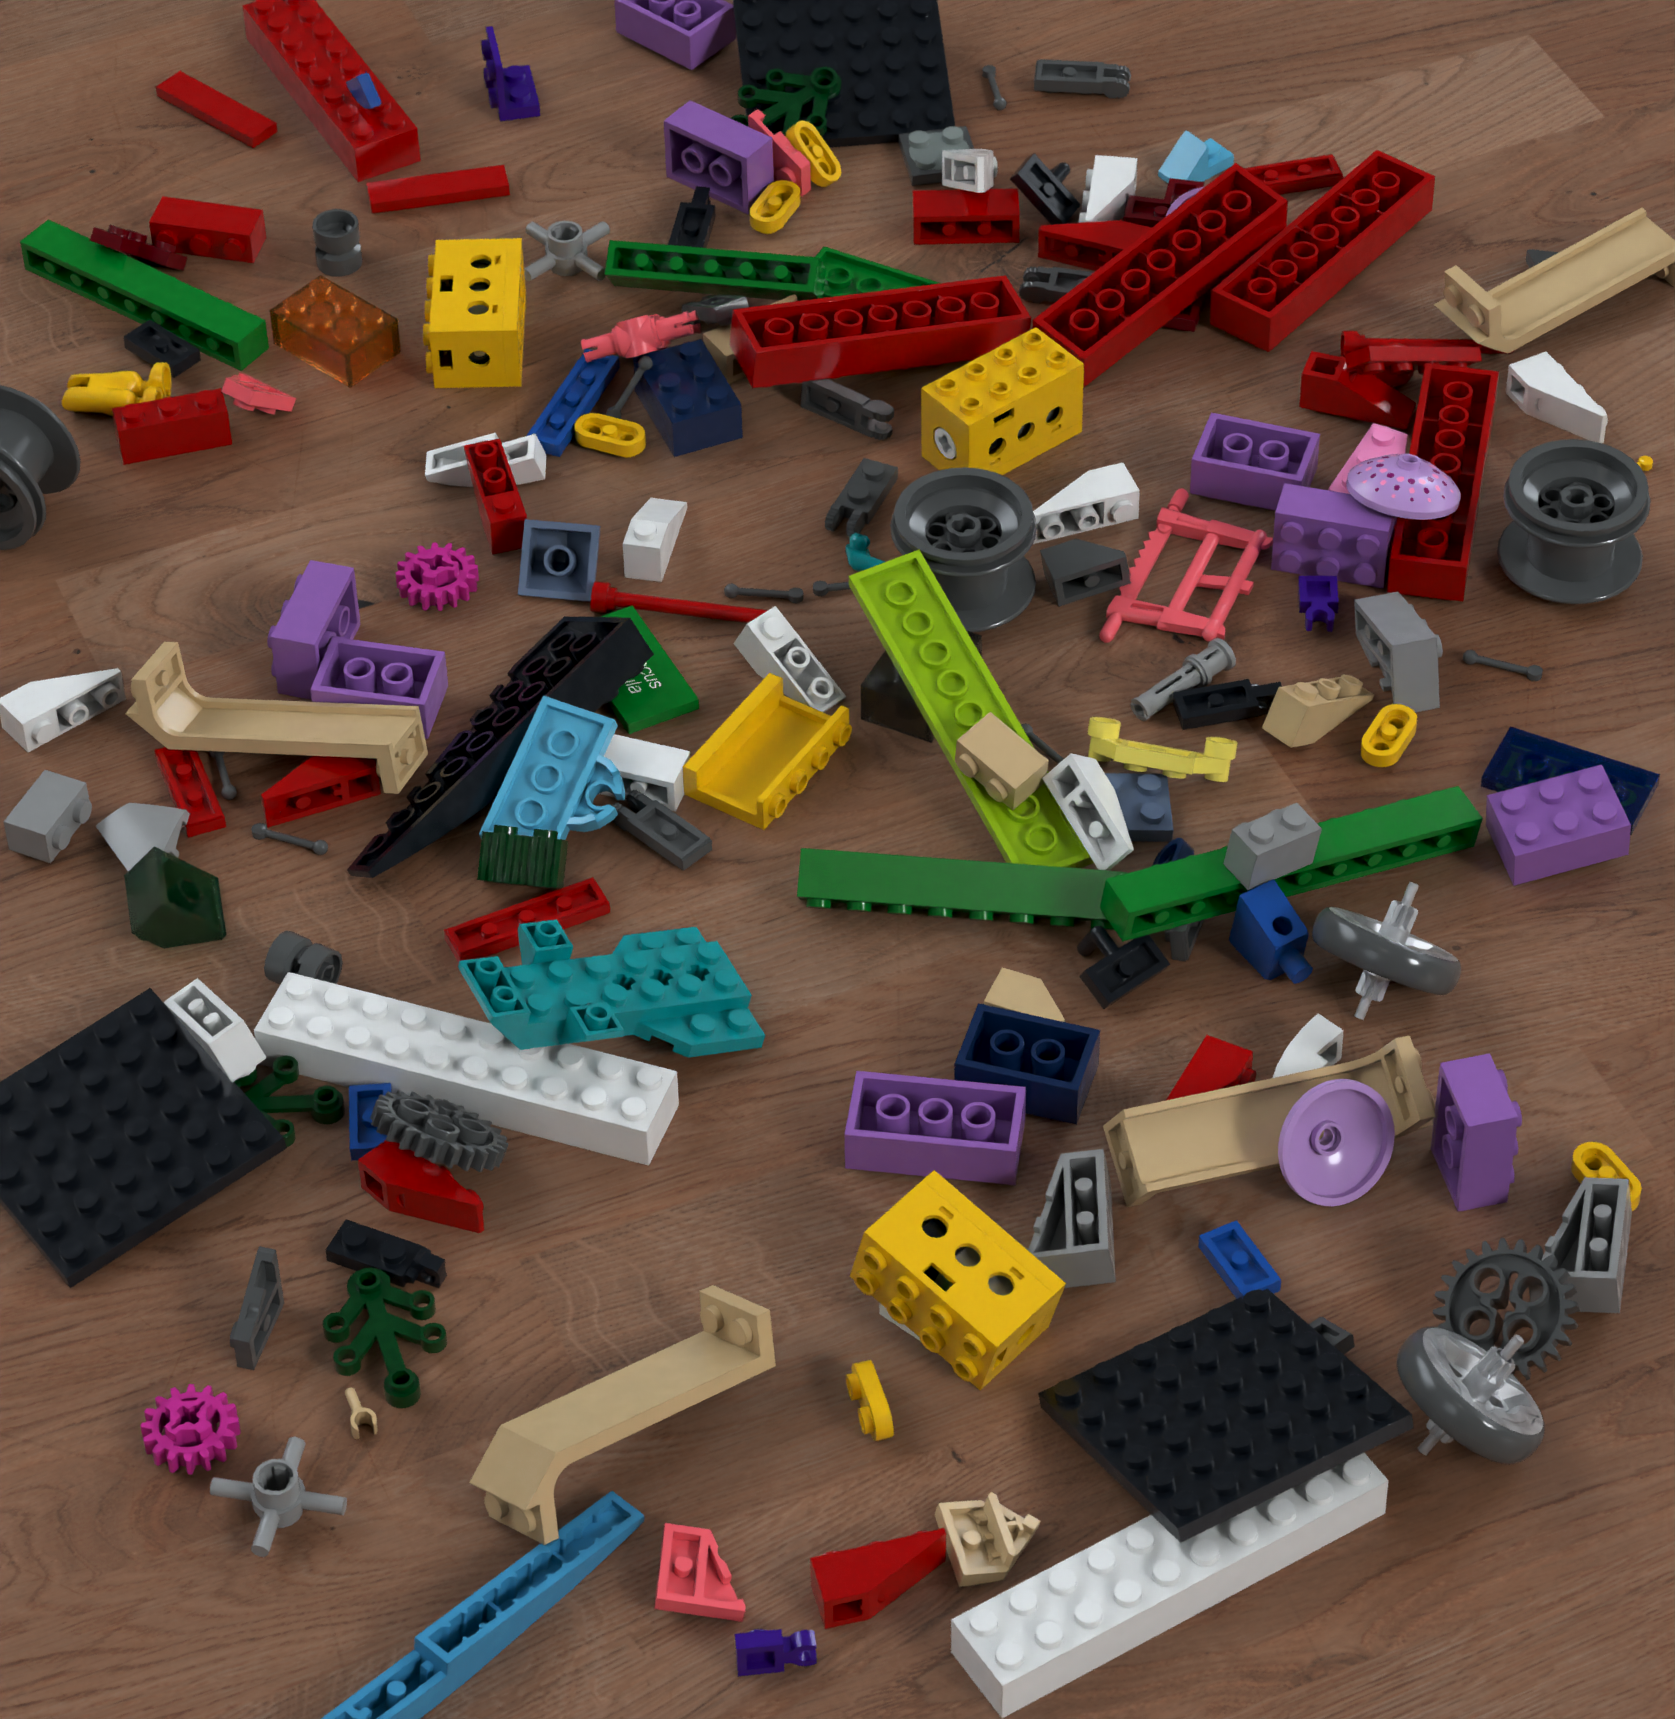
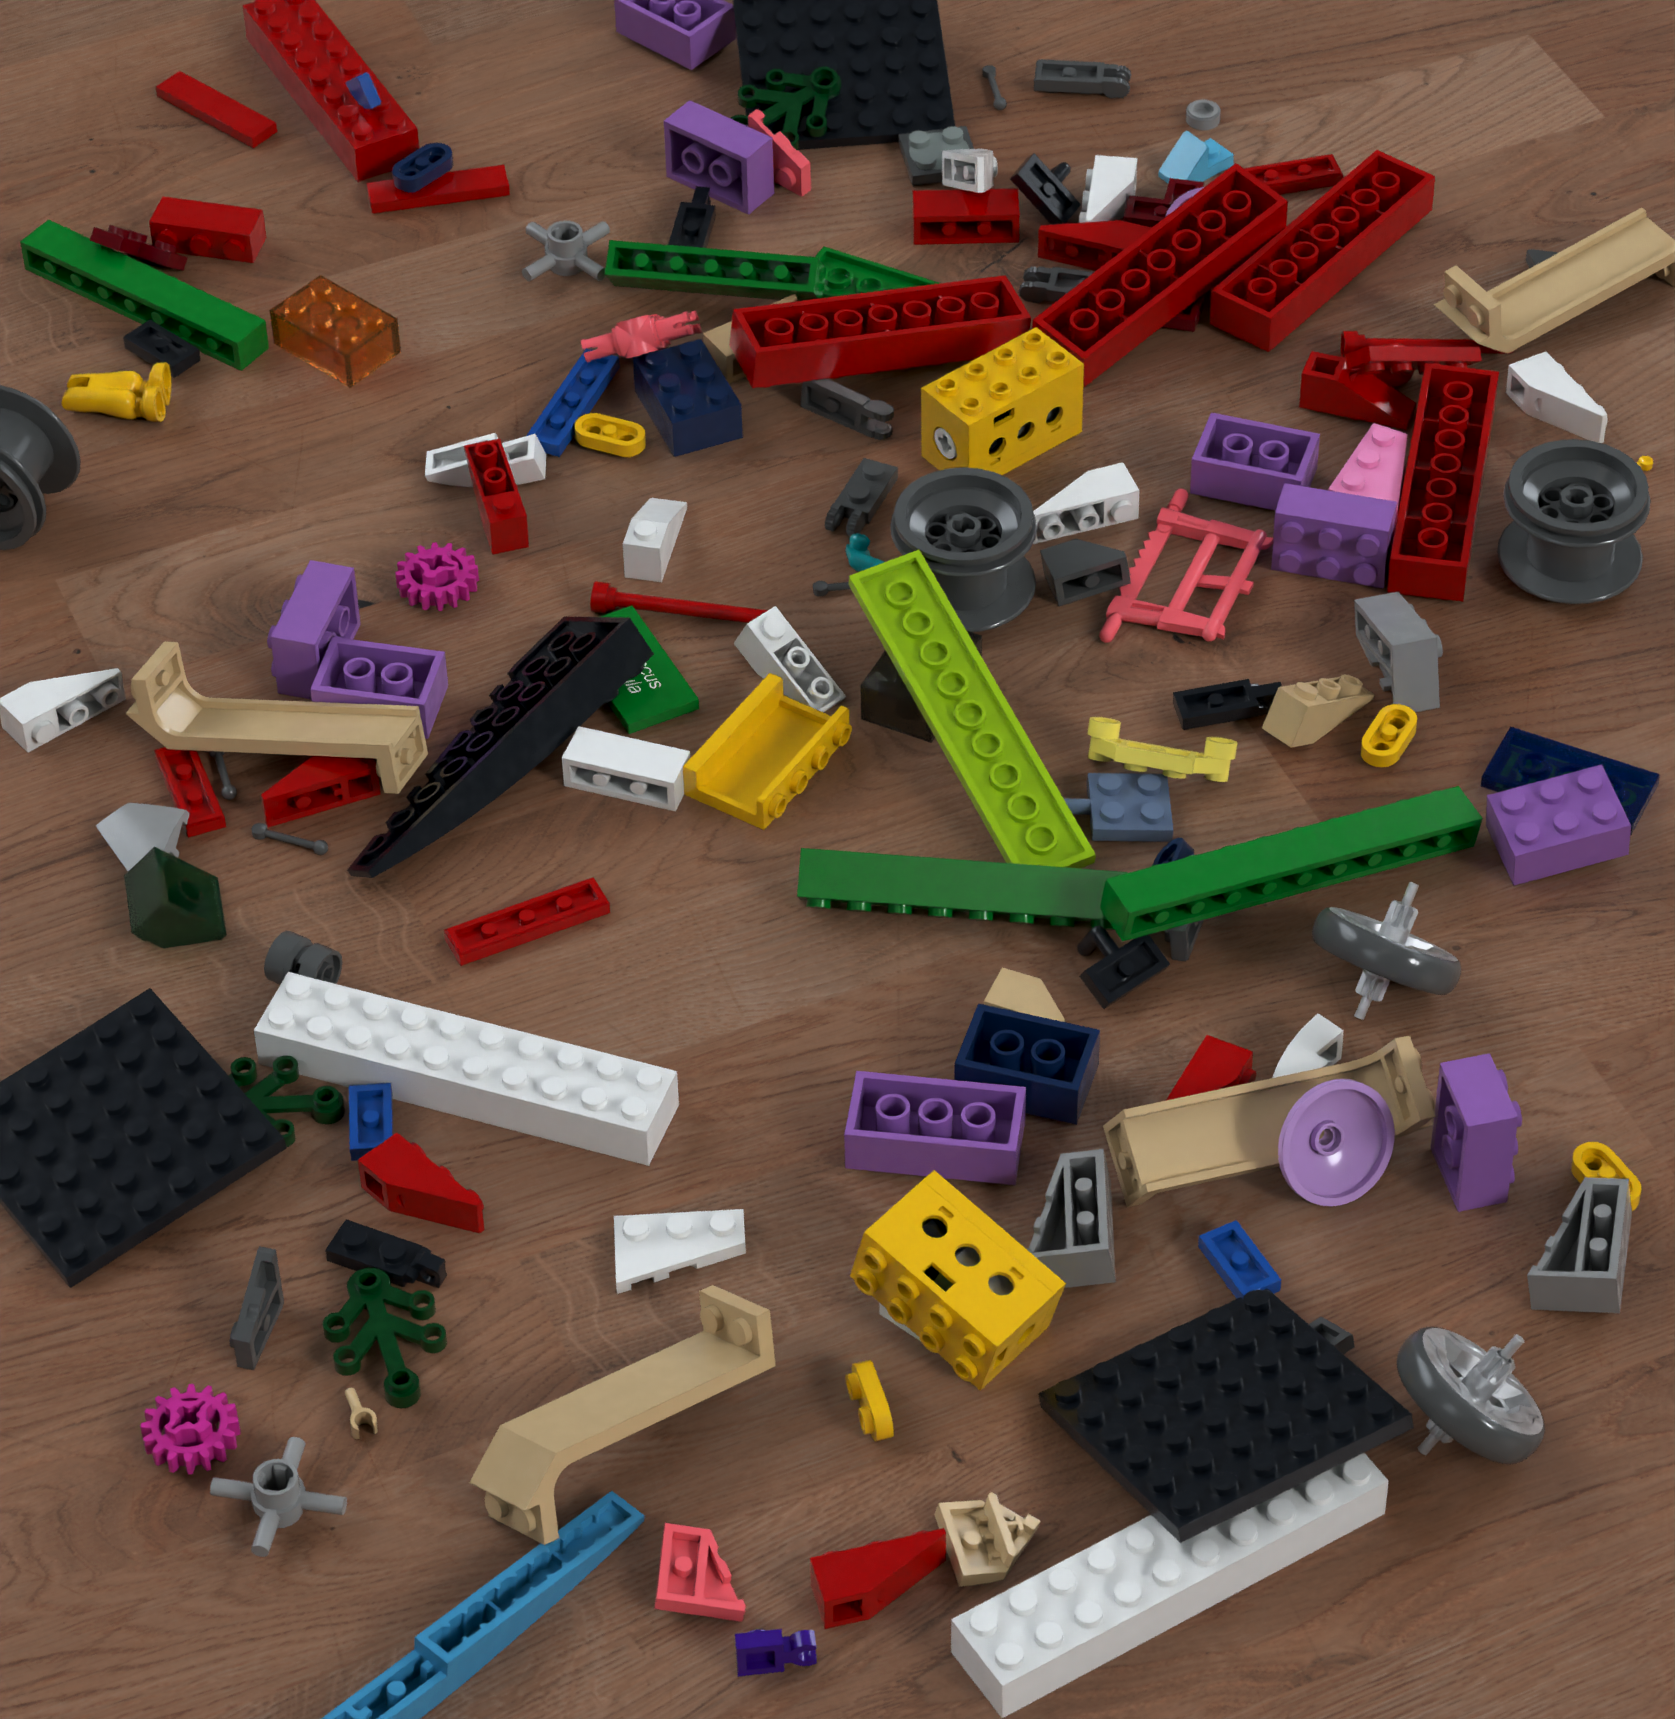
light grey brick [3,770,92,863] -> none
red brick [112,388,232,465] -> none
white brick [164,978,267,1082] -> none
coral wing [221,372,296,414] -> none
dark grey wheel [312,209,363,277] -> none
dark grey gear [370,1091,509,1172] -> none
yellow piece [423,238,526,388] -> none
teal piece [458,919,766,1058] -> none
dark green brick [477,825,568,889] -> none
medium azure plate [479,695,625,840] -> none
dark purple bracket [481,26,540,121] -> none
sand blue slope [518,519,601,602] -> none
dark grey hinge [607,356,653,419] -> none
dark grey hinge [612,790,712,871] -> none
dark grey hinge [681,294,749,326] -> none
dark grey hinge [724,583,803,603] -> none
yellow plate [749,180,801,234] -> none
yellow plate [786,121,841,187] -> none
tan brick [955,712,1049,810] -> none
dark grey hinge [1021,723,1064,764] -> none
white slope [1042,753,1134,871] -> none
light grey pin [1130,638,1236,721] -> none
light grey brick [1223,803,1322,890] -> none
blue torso [1229,879,1313,984] -> none
dark purple plate [1298,576,1339,632] -> none
lavender dish [1346,454,1461,520] -> none
dark grey gear [1433,1238,1580,1380] -> none
dark grey hinge [1463,650,1543,681] -> none
none -> dark blue plate [392,143,453,193]
none -> white wing [614,1209,746,1294]
none -> light grey tile [1186,100,1221,130]

